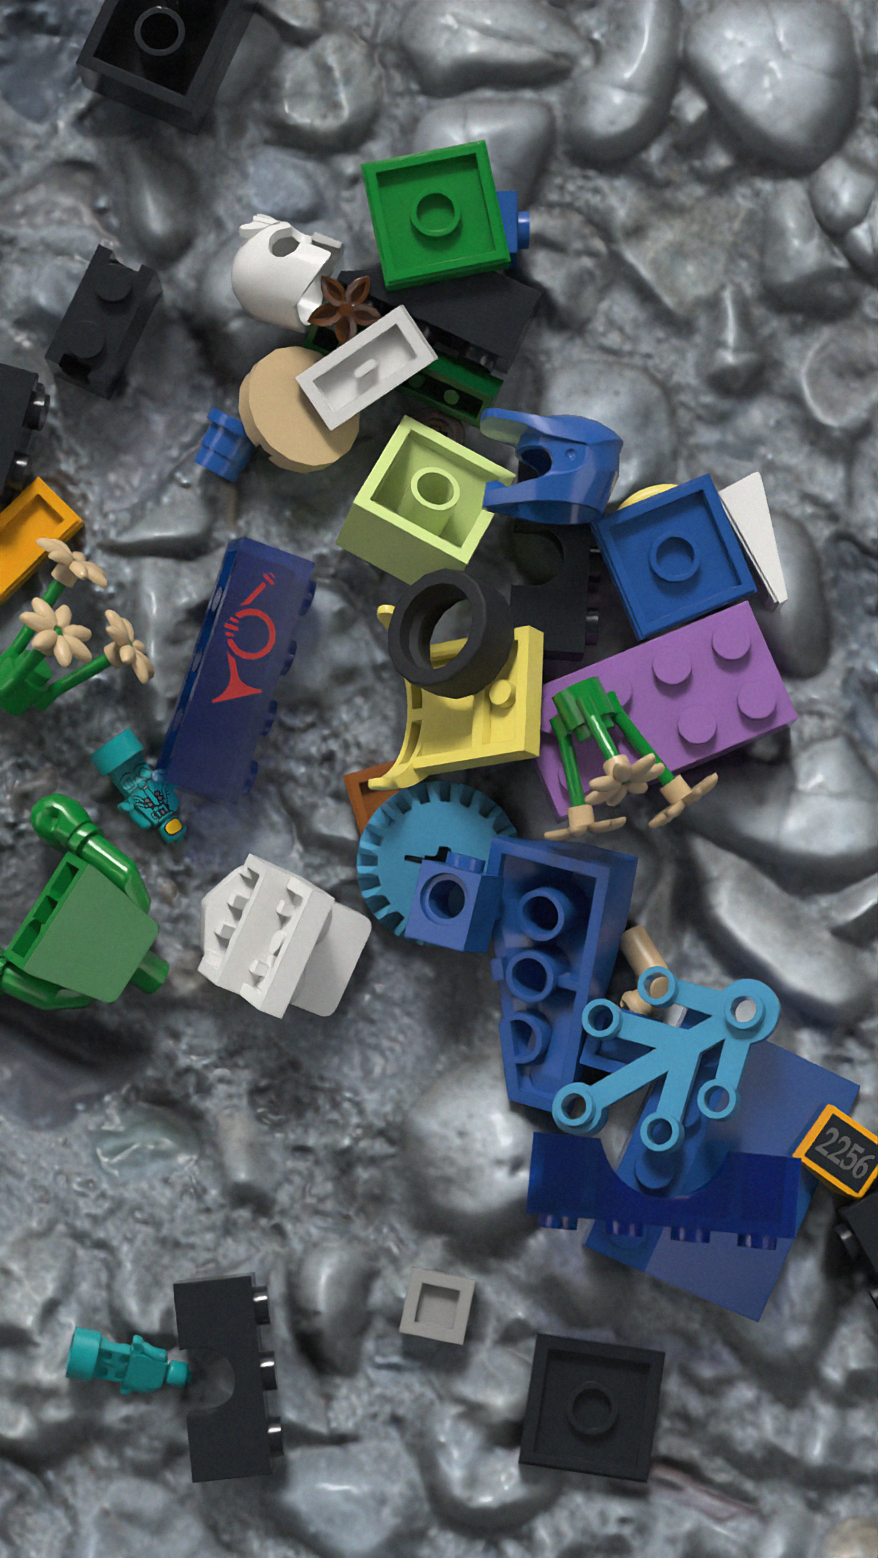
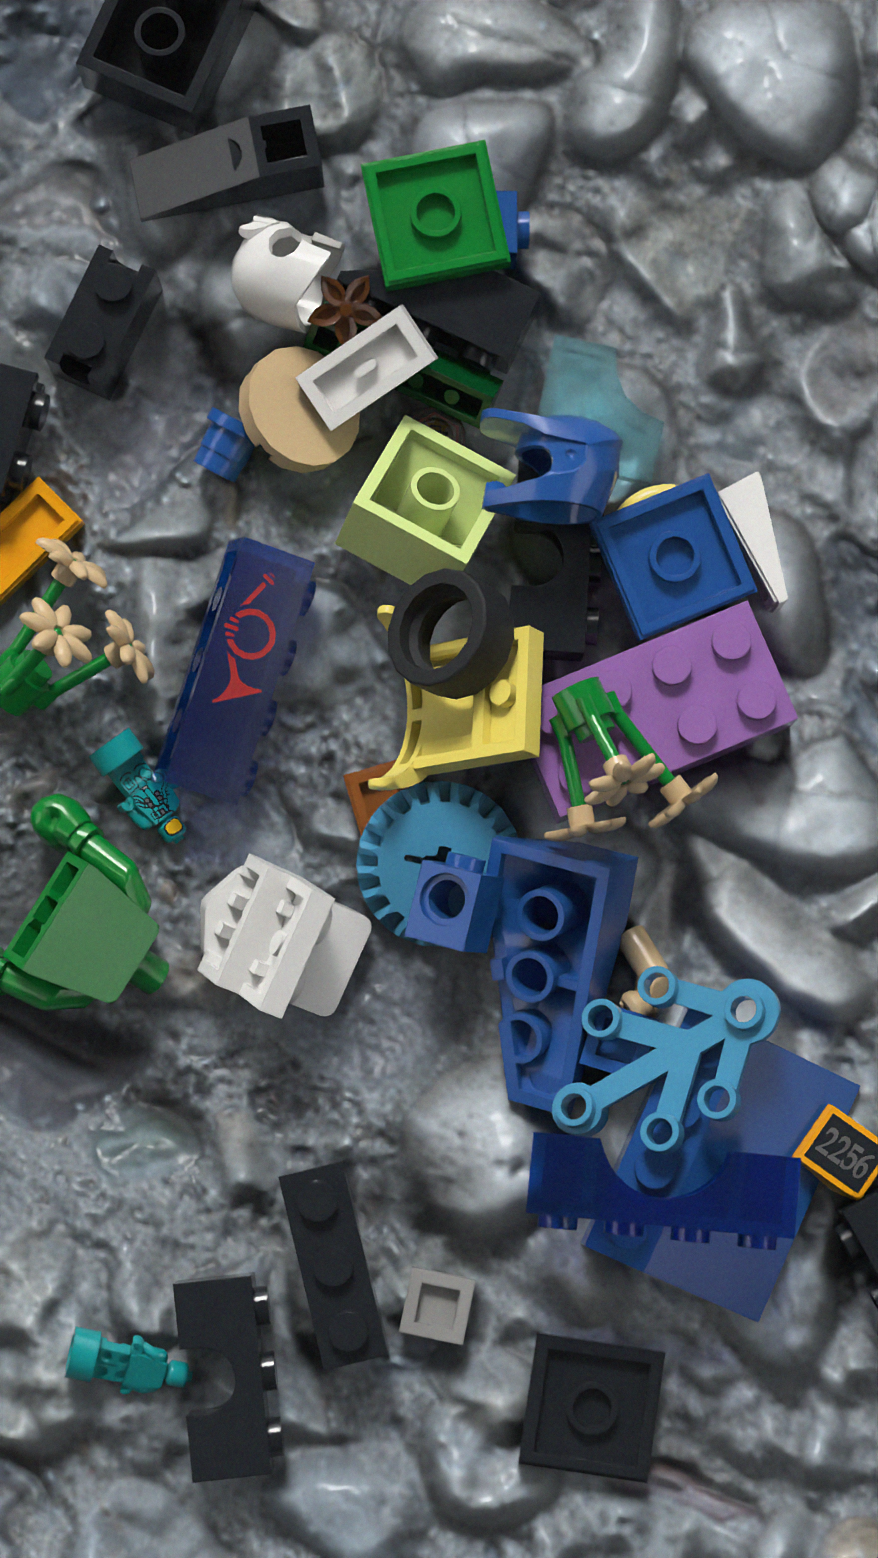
none -> black slope [129,104,325,222]
none -> black arch [278,1160,389,1371]
none -> clear light blue tile [537,334,664,487]

